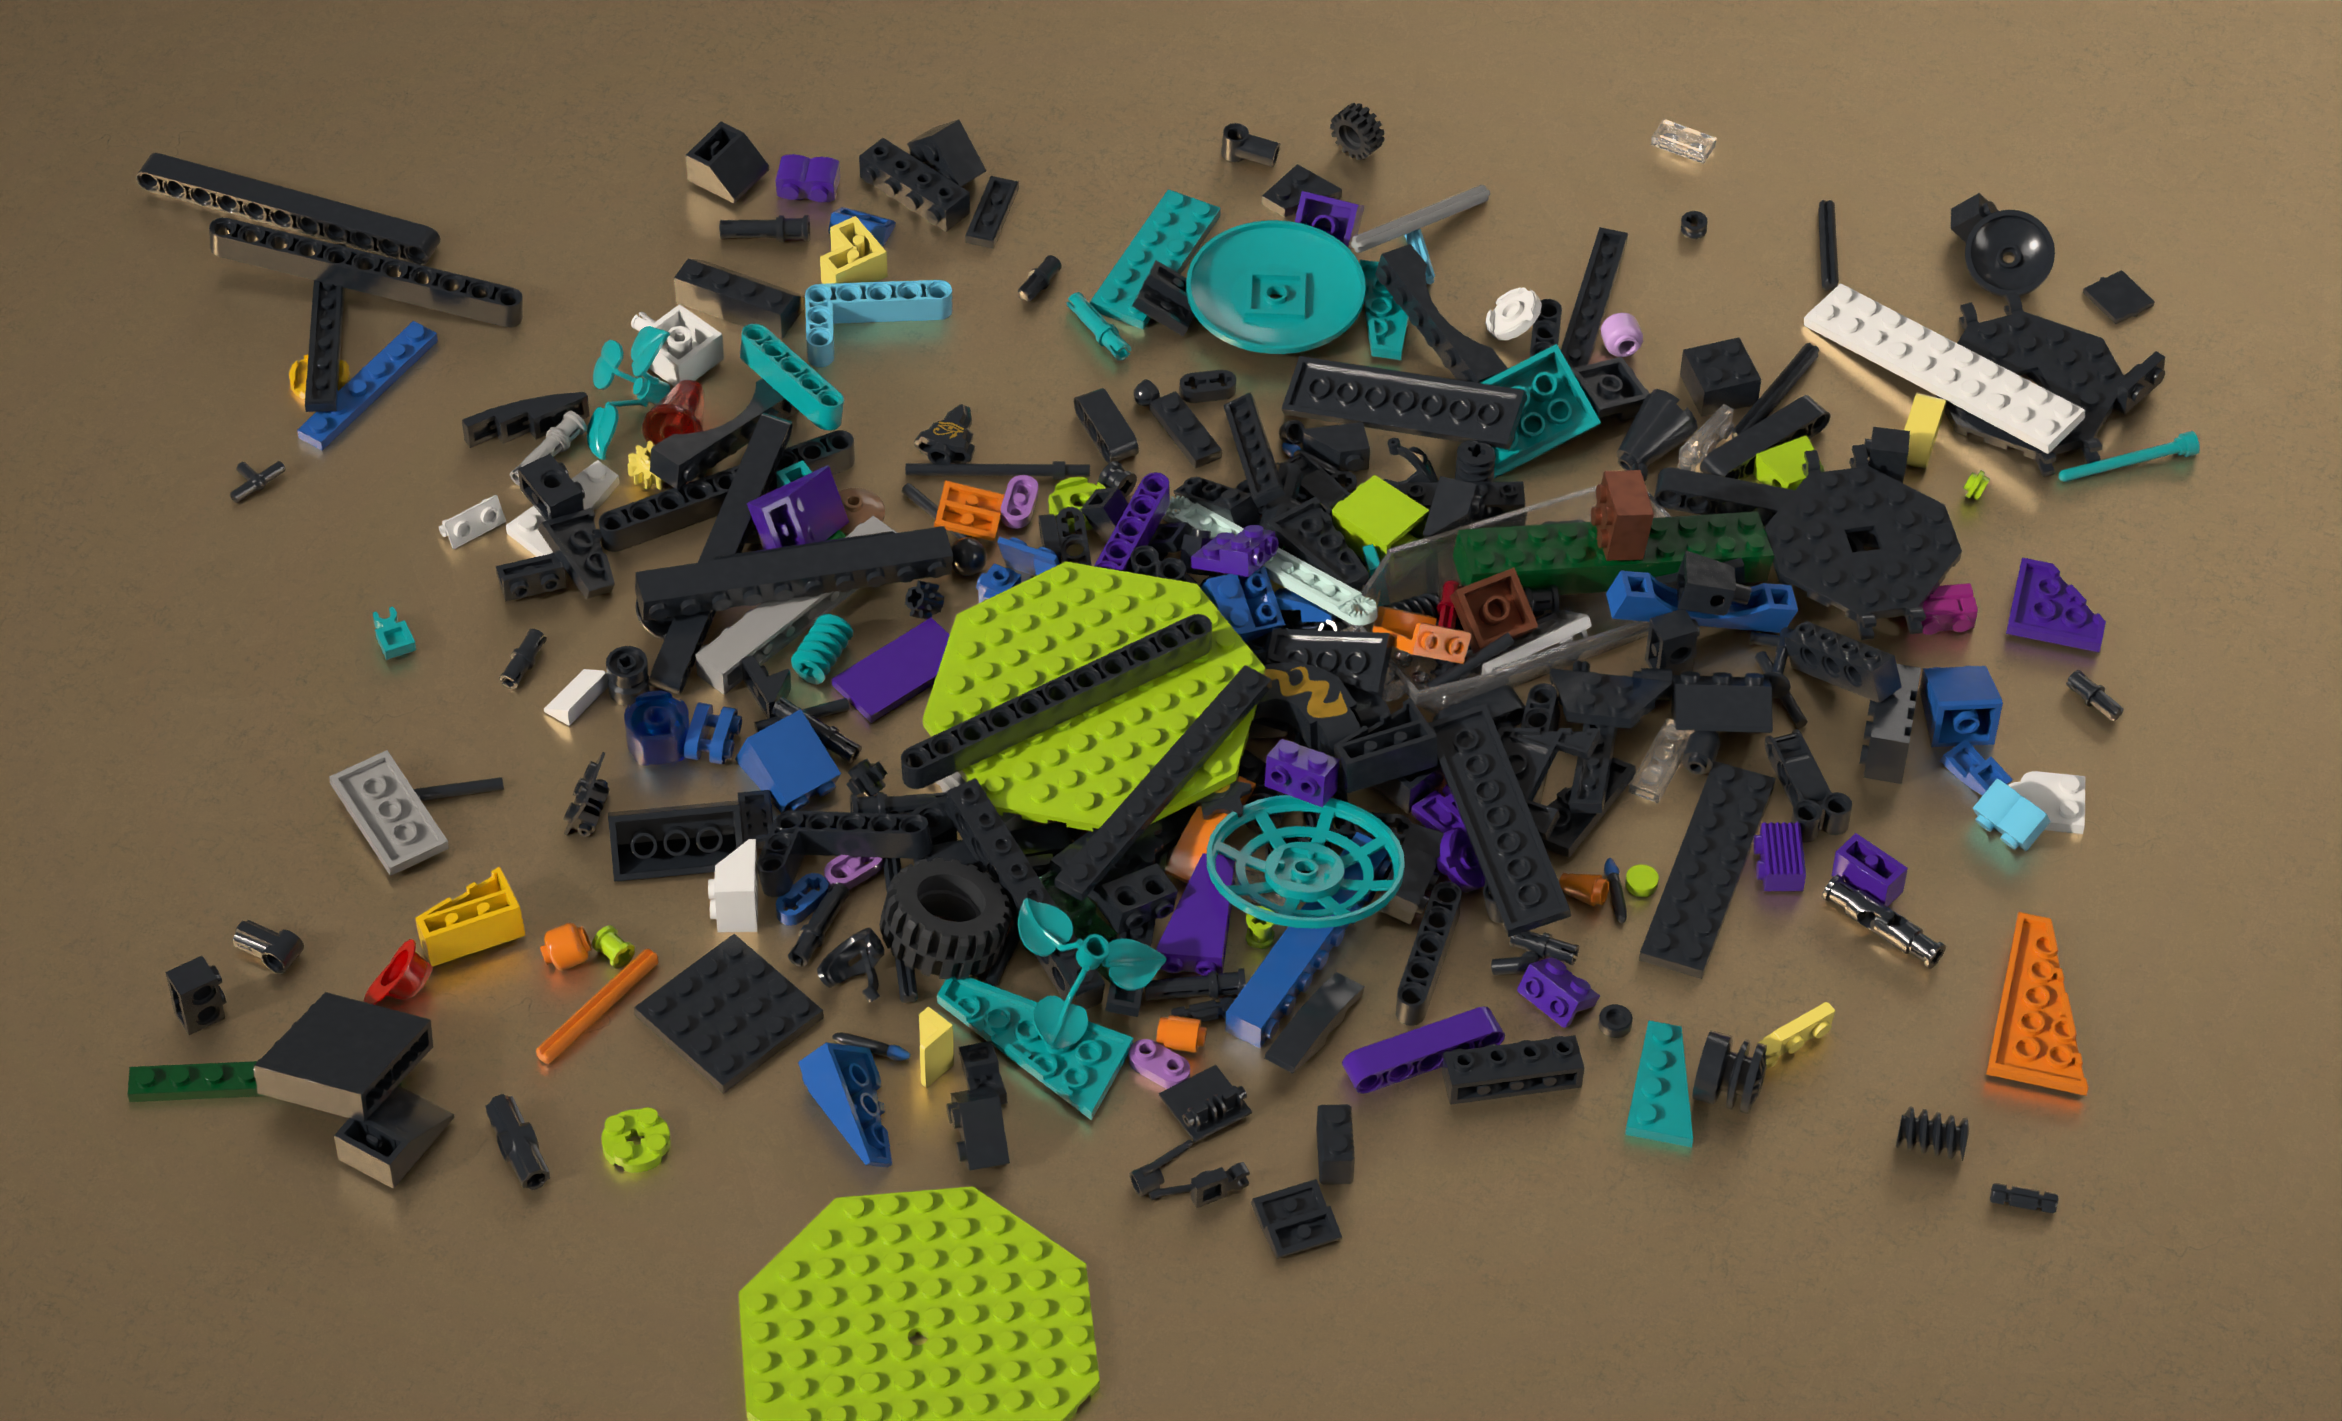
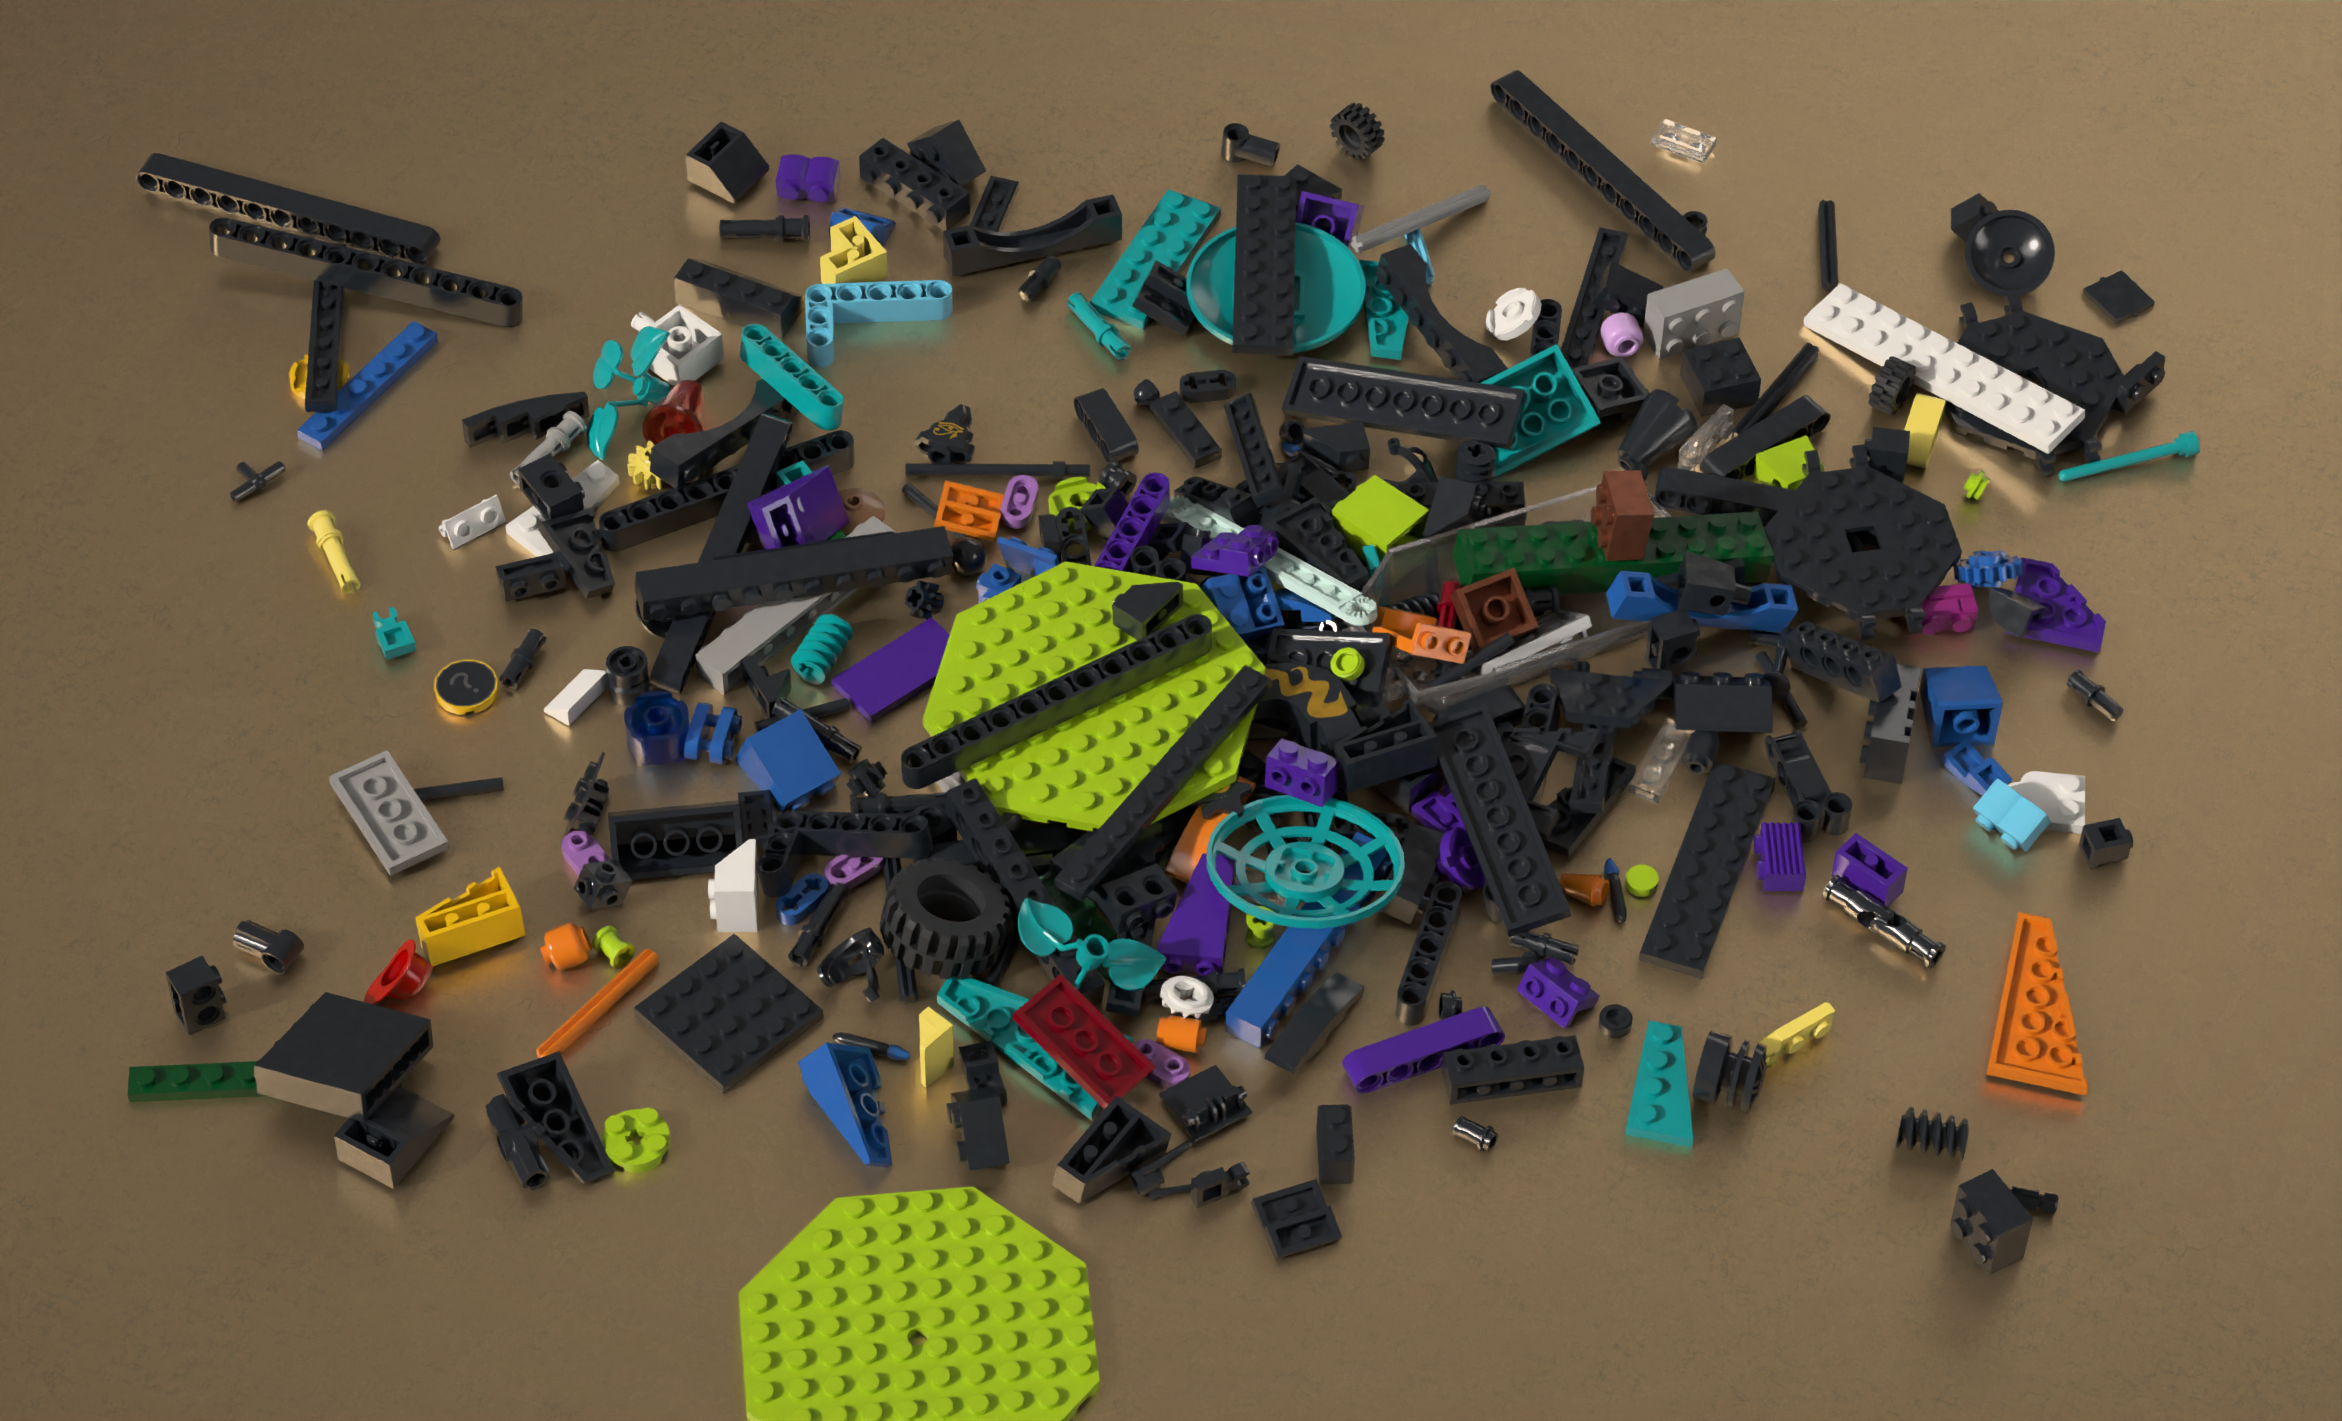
none -> light yellow pin [308,510,361,594]
none -> black tile [434,660,498,715]
none -> black wedge [497,1051,615,1184]
none -> medium lavender plate [562,831,611,875]
none -> black brick [573,859,632,910]
none -> black arch [943,194,1122,276]
none -> dark red plate [1012,974,1156,1109]
none -> black wedge [1052,1096,1172,1204]
none -> black slope [1112,582,1183,640]
none -> white gear [1160,976,1214,1019]
none -> black plate [1232,174,1296,355]
none -> lime tile [1331,647,1365,681]
none -> black plate [1439,990,1462,1020]
none -> black pin [1452,1116,1498,1152]
none -> black beam [1490,70,1715,272]
none -> black brick [1592,261,1664,328]
none -> light grey brick [1643,268,1744,360]
none -> black tyre [1868,356,1916,416]
none -> black brick [1950,1169,2033,1274]
none -> blue gear [1953,550,2022,588]
none -> black brick [1988,588,2046,638]
none -> black brick [2079,818,2133,870]

